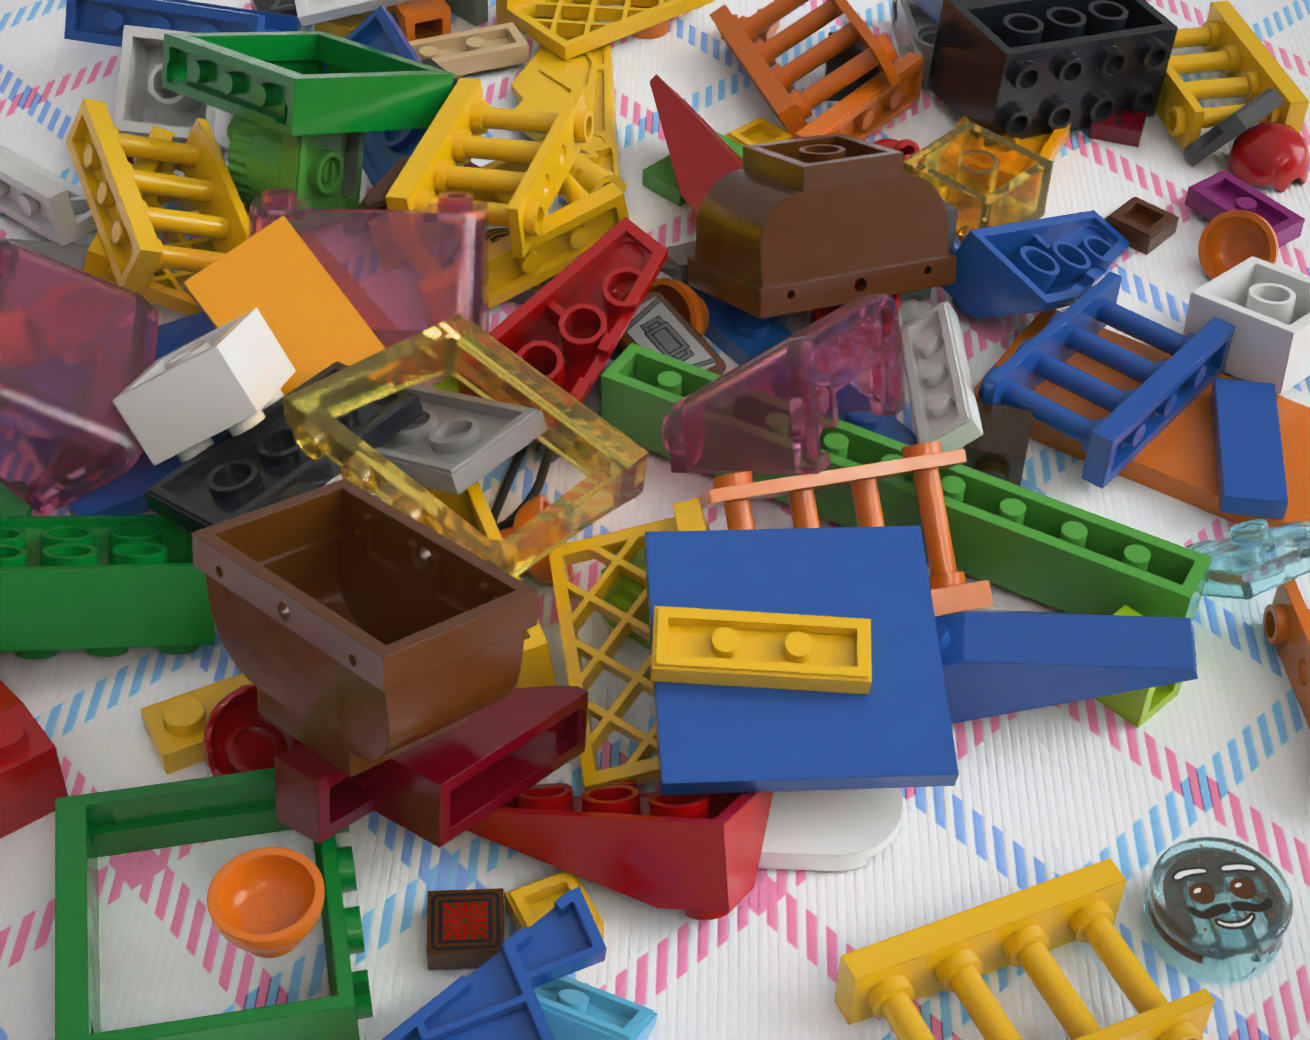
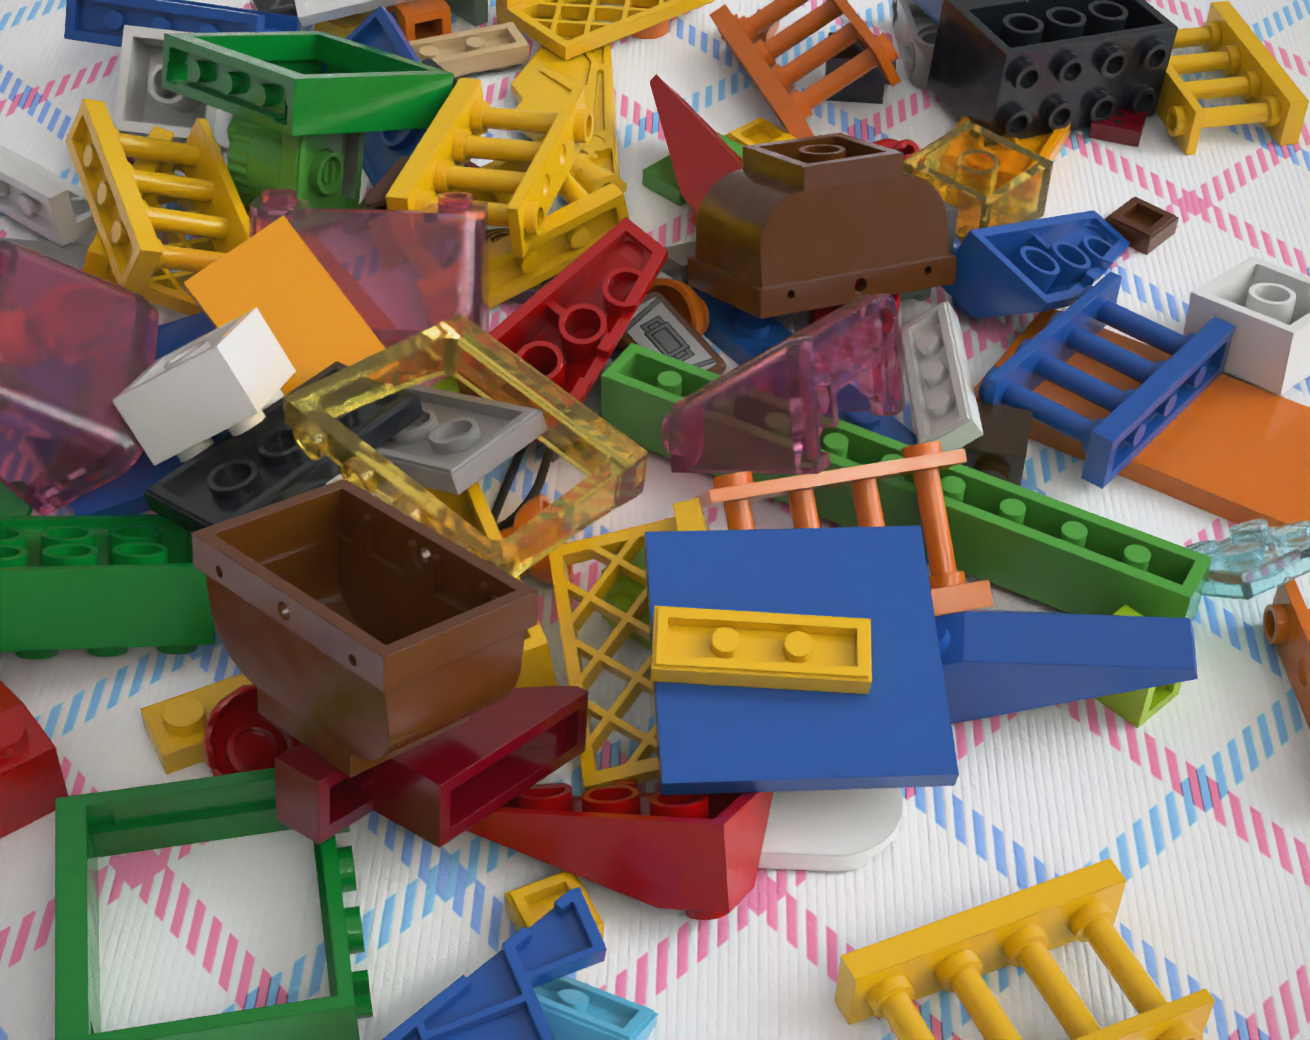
orange piece [207,847,325,958] -> none
reddish brown tile [426,888,505,970] -> none
orange tile [794,51,924,140] -> none
clear light blue head [1141,837,1293,985] -> none
dark grey tile [1182,88,1285,167] -> none
magenta plate [1185,170,1305,248] -> none
orange piece [1198,210,1279,280] -> none
blue tile [1210,378,1288,519] -> none
red hair [1229,121,1310,192] -> none

